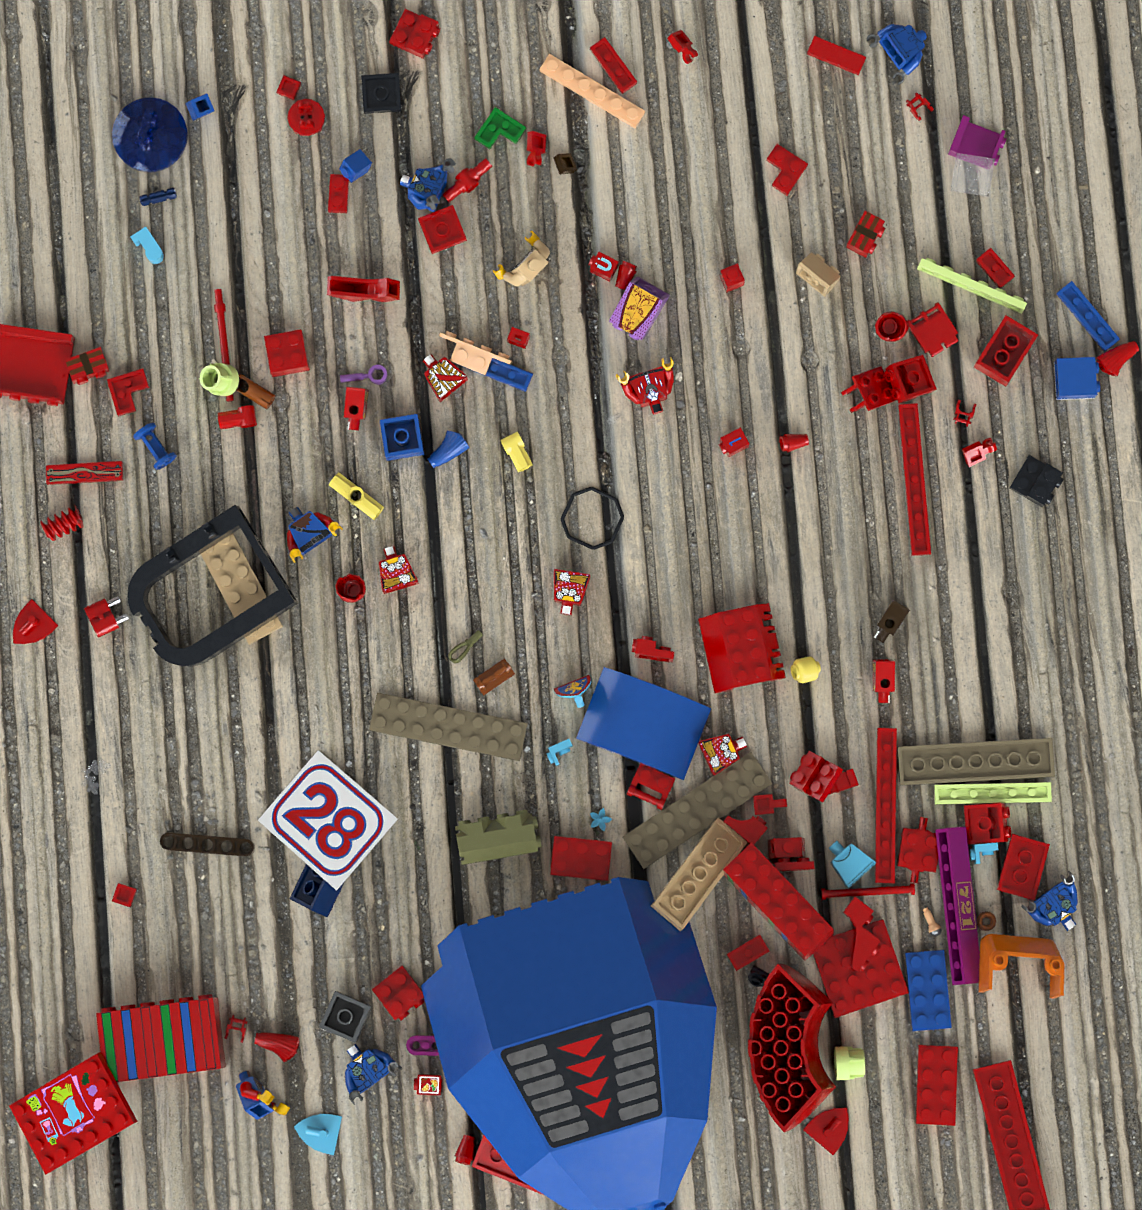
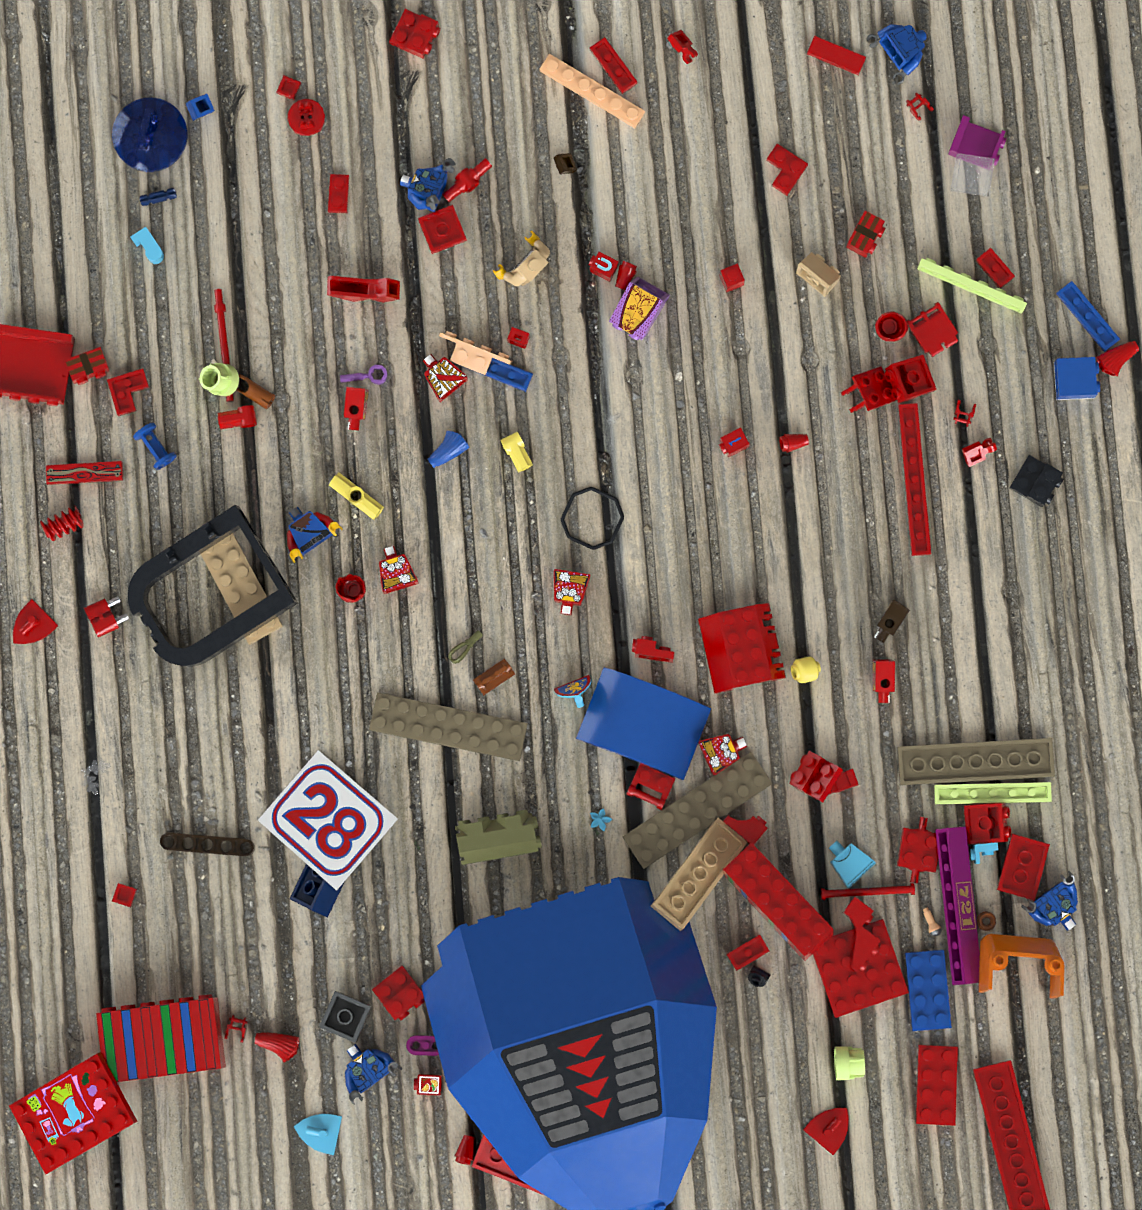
torso [236,1071,290,1120] -> none
red brick [264,329,310,377] -> none
blue brick [339,149,372,183] -> none
black plate [361,73,402,114] -> none
blue brick [380,414,424,461] -> none
green plate [474,107,527,149] -> none
red plate [527,131,546,167] -> none
medium azure bracket [546,739,573,766] -> none
red brick [550,836,612,881] -> none
red torso [616,357,674,415] -> none
red brick [748,963,836,1132] -> none
red plate [753,794,787,815] -> none
red torso [768,837,805,859] -> none
red plate [773,858,815,871] -> none
red plate [875,728,897,884] -> none
red brick [974,315,1038,387] -> none

